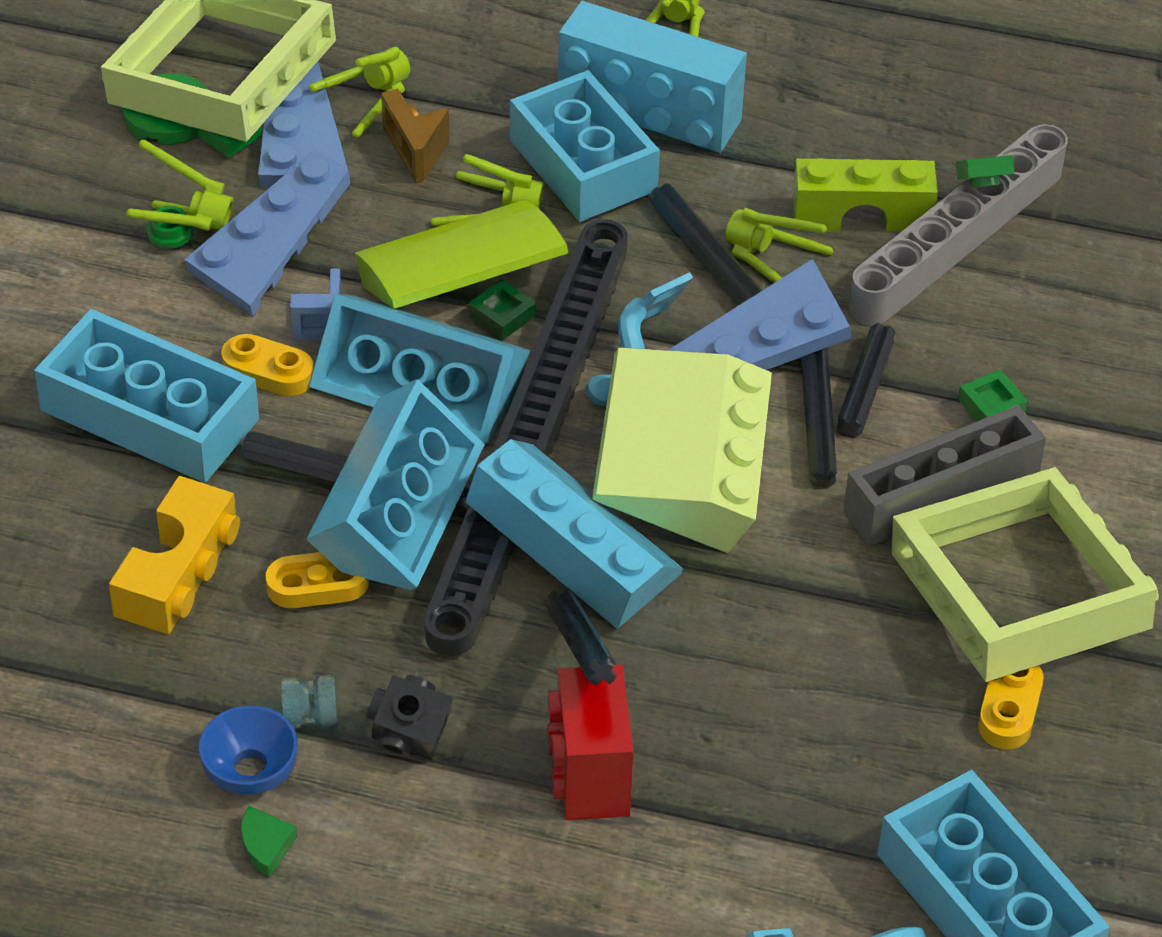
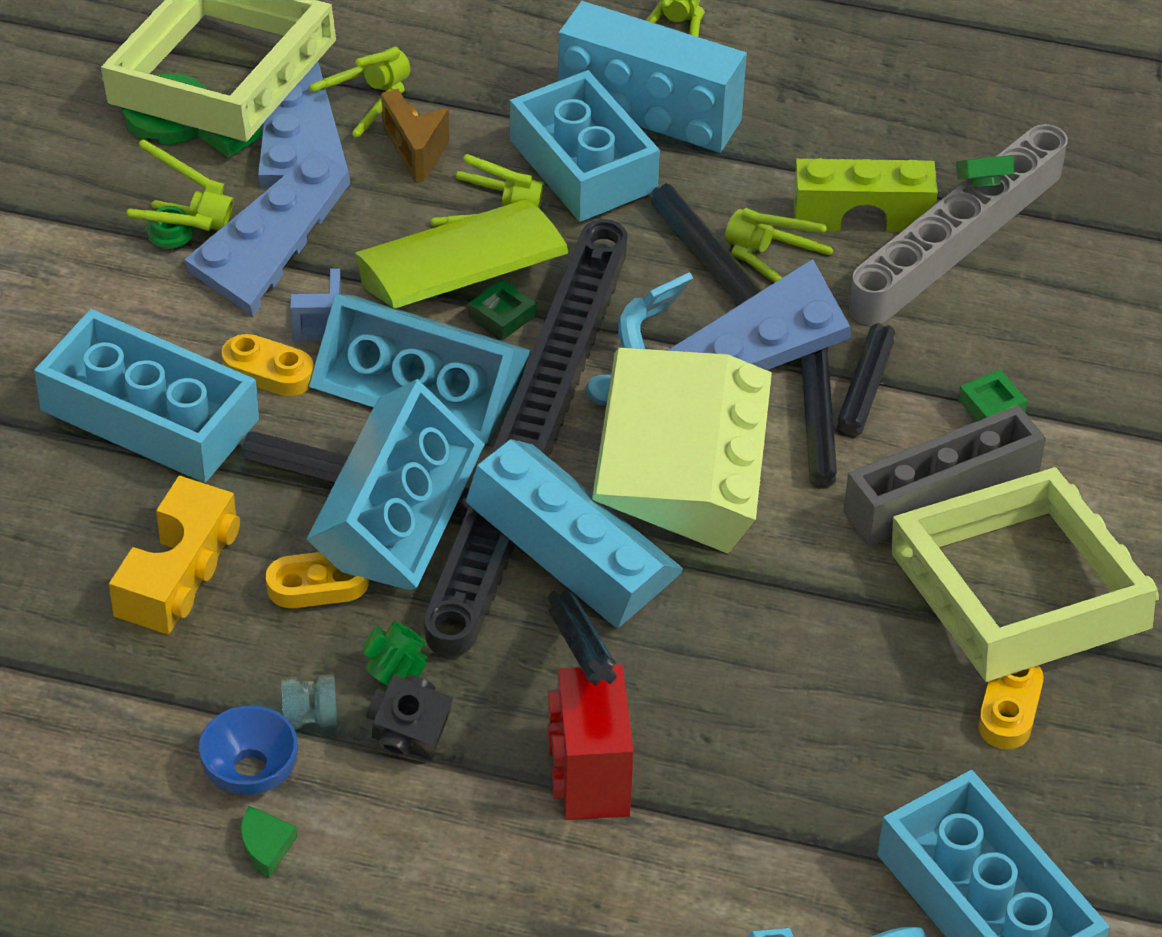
none -> green gear [362,622,428,685]

